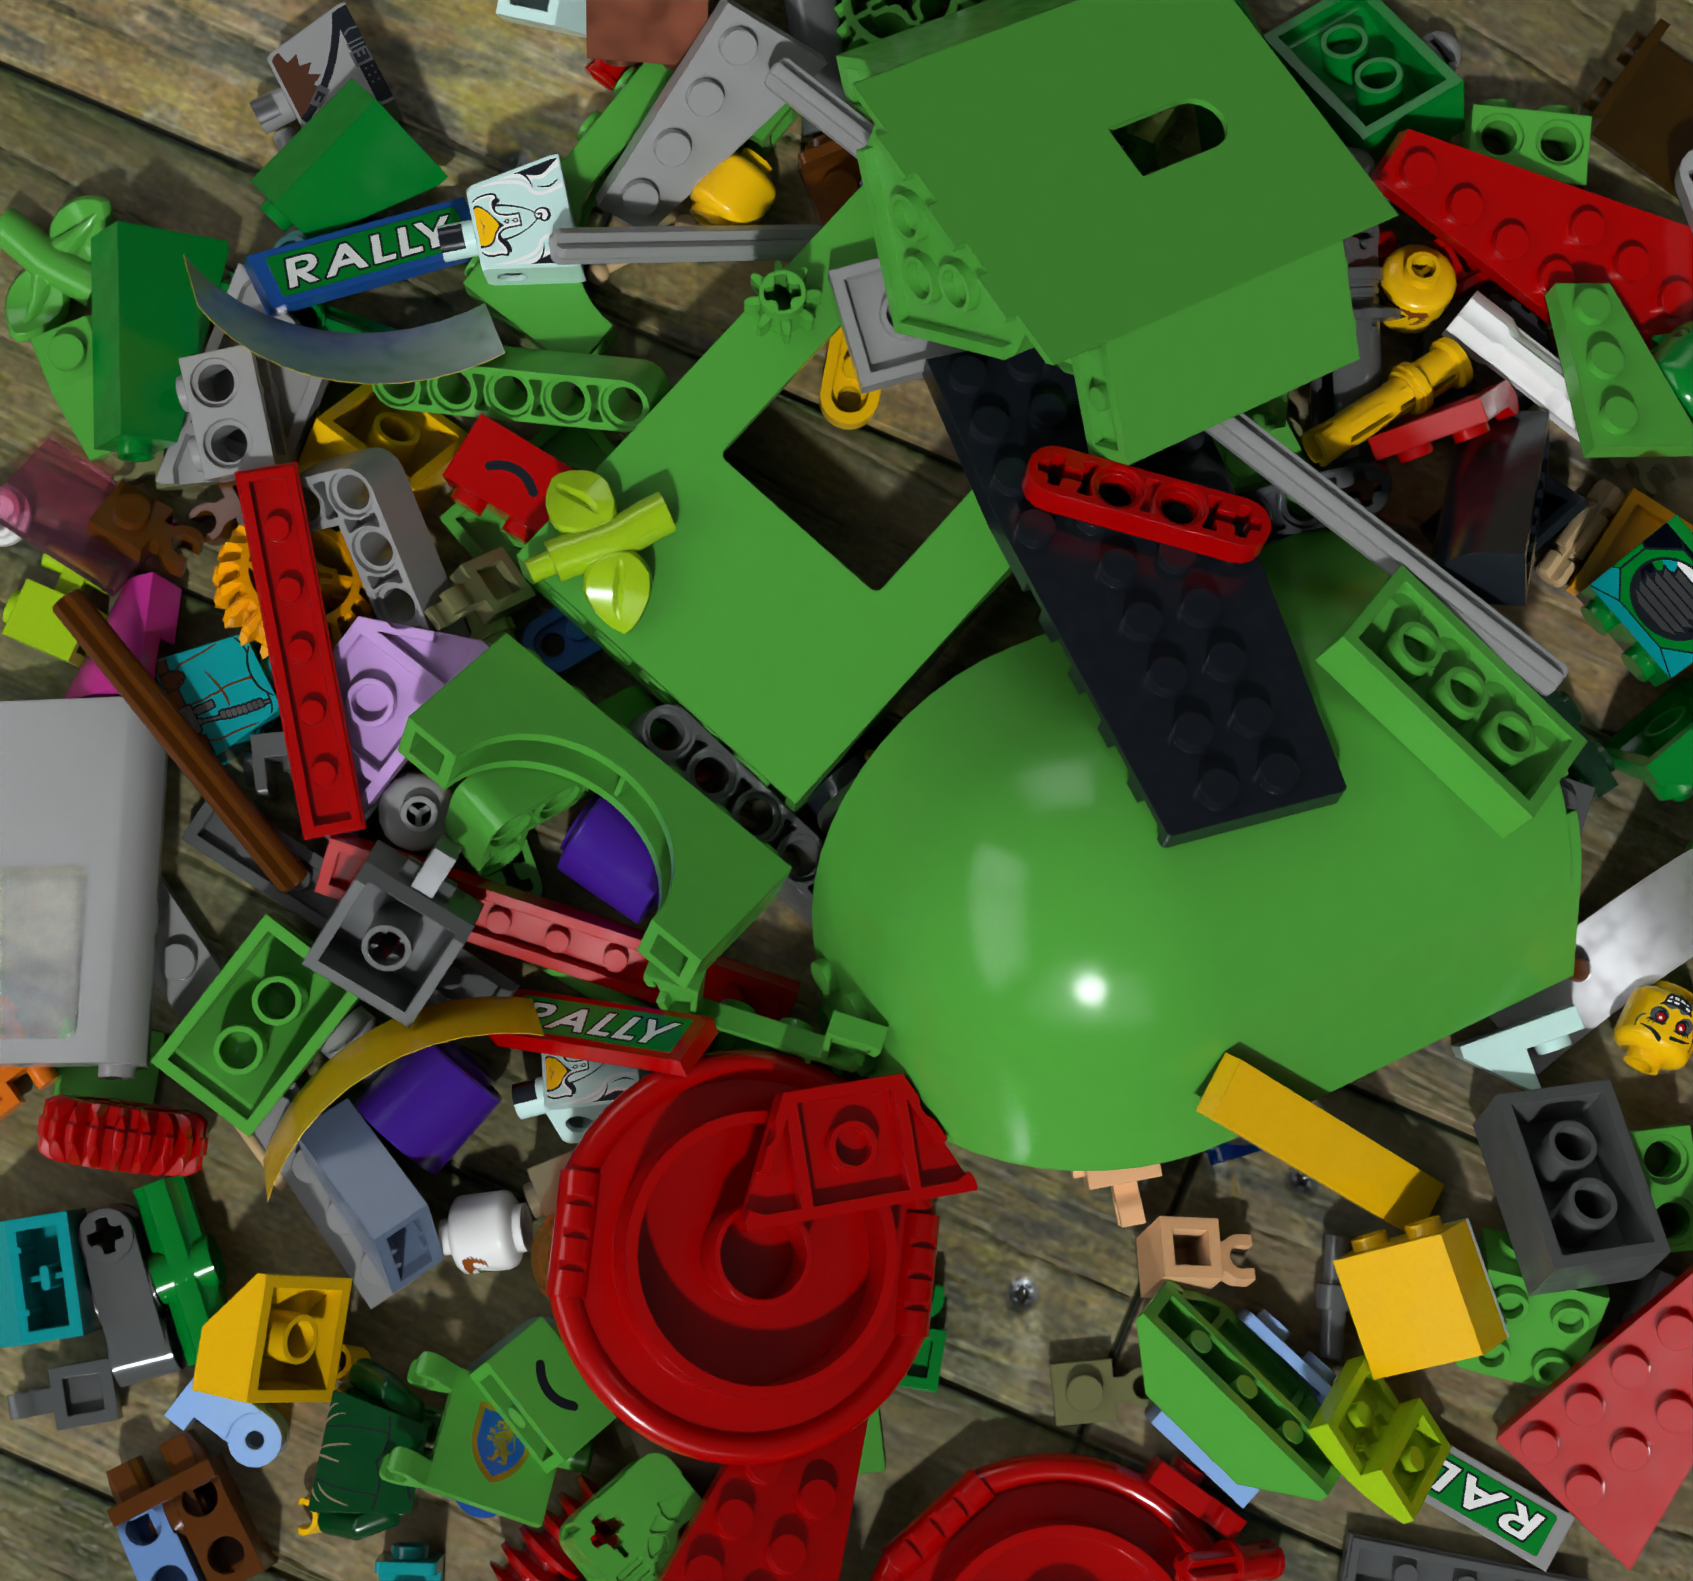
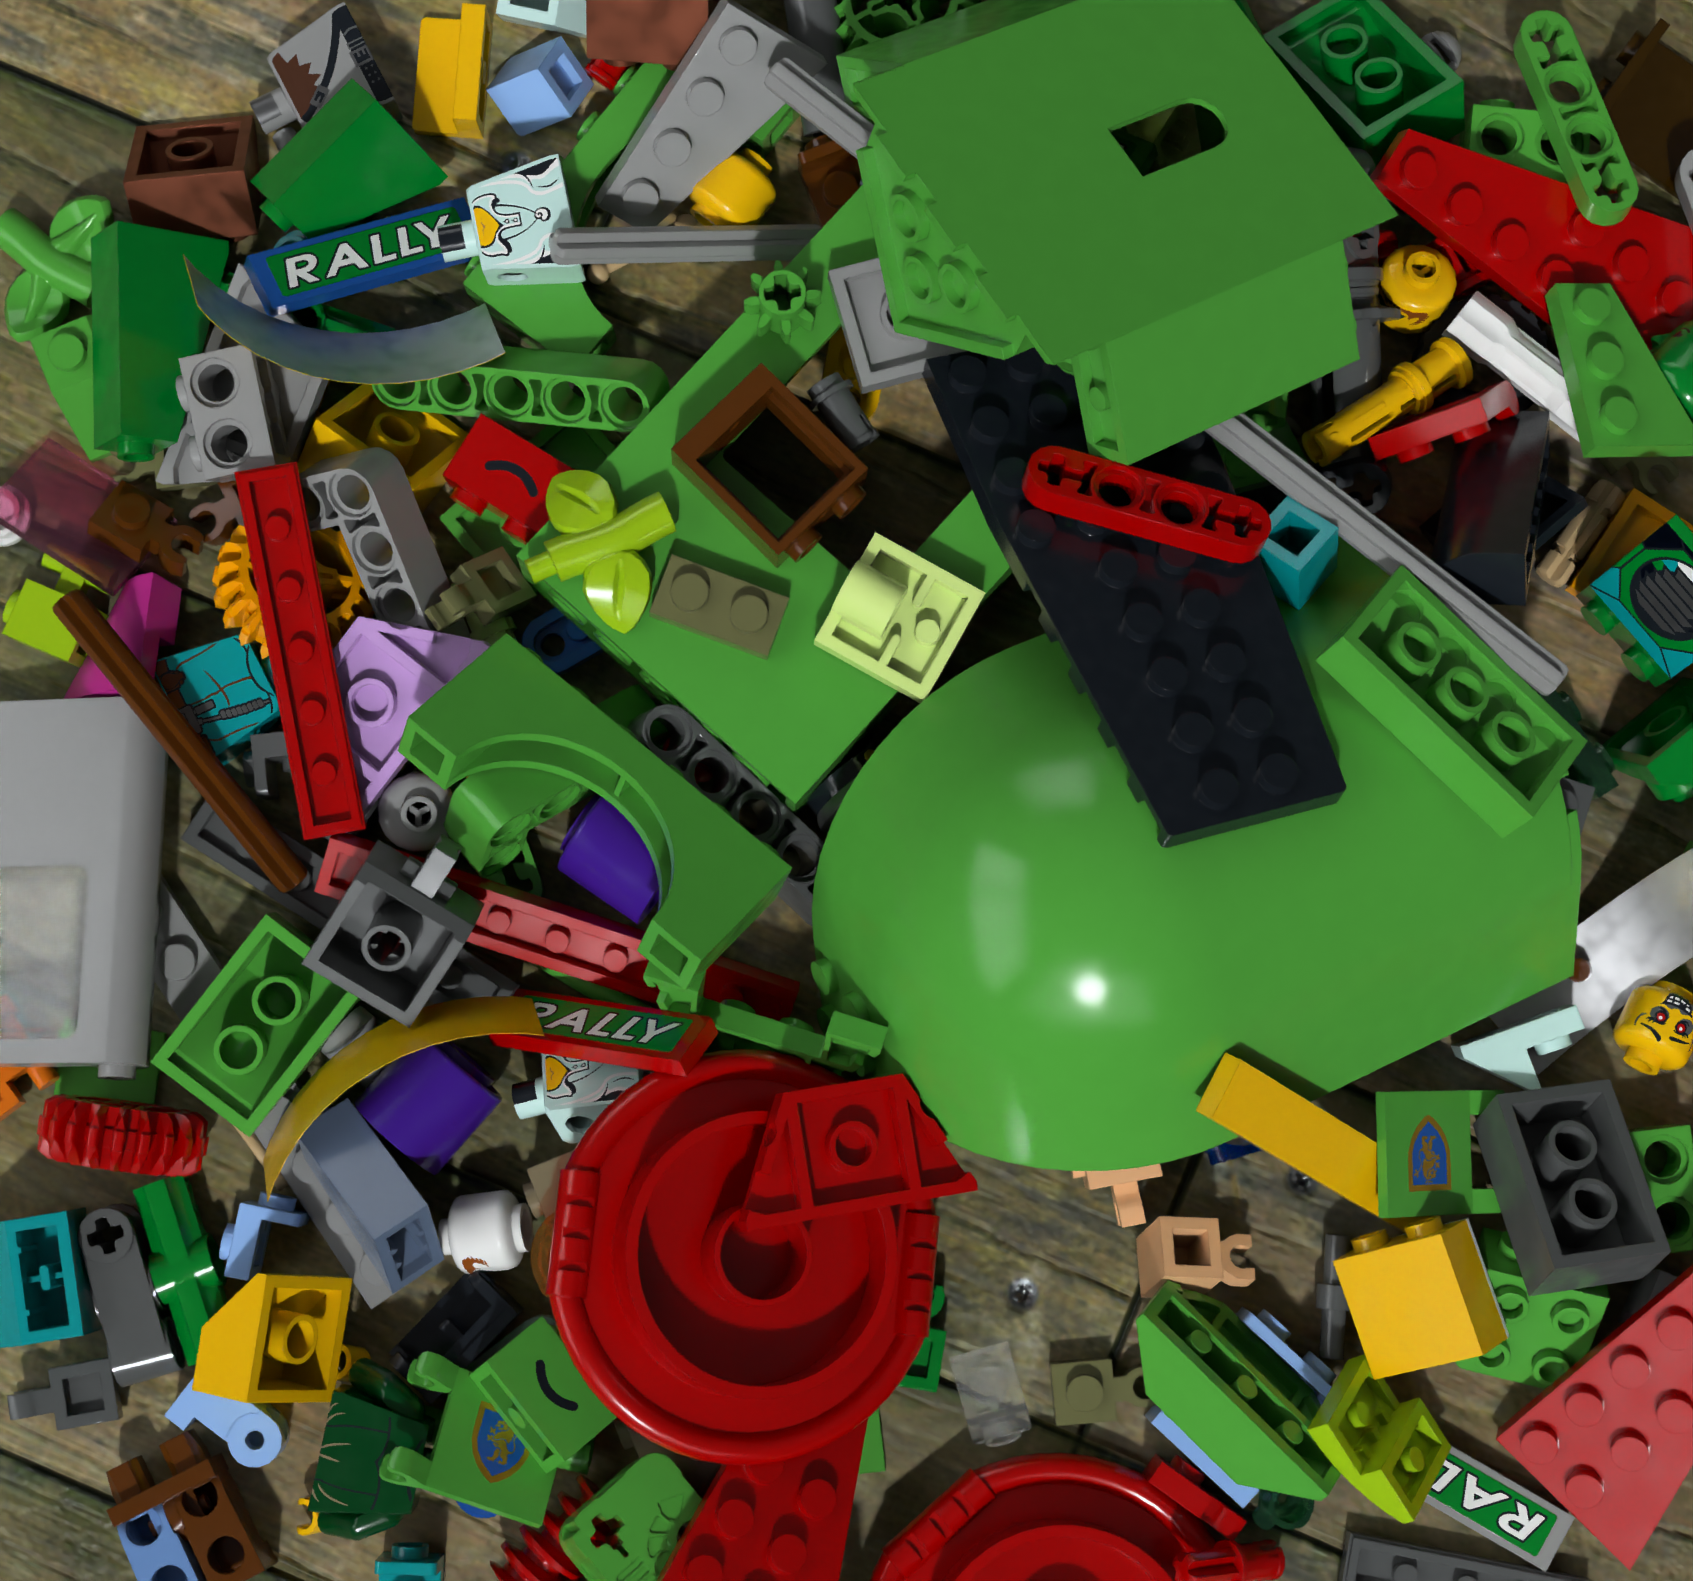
none -> copper slope [123,115,262,243]
none -> light blue bracket [219,1191,309,1281]
none -> black hinge [389,1271,524,1405]
none -> yellow panel [412,3,493,139]
none -> light blue panel [486,36,594,136]
none -> olive plate [649,554,789,660]
none -> reddish brown window [671,363,868,568]
none -> dark grey pin [807,372,880,454]
none -> yellowish green plate [814,532,985,703]
none -> clear bracket [949,1341,1032,1447]
none -> clear green plate [1252,1489,1314,1530]
none -> teal brick [1259,496,1339,610]
none -> bright green flag [1375,1090,1505,1218]
none -> bright green beam [1513,10,1639,226]

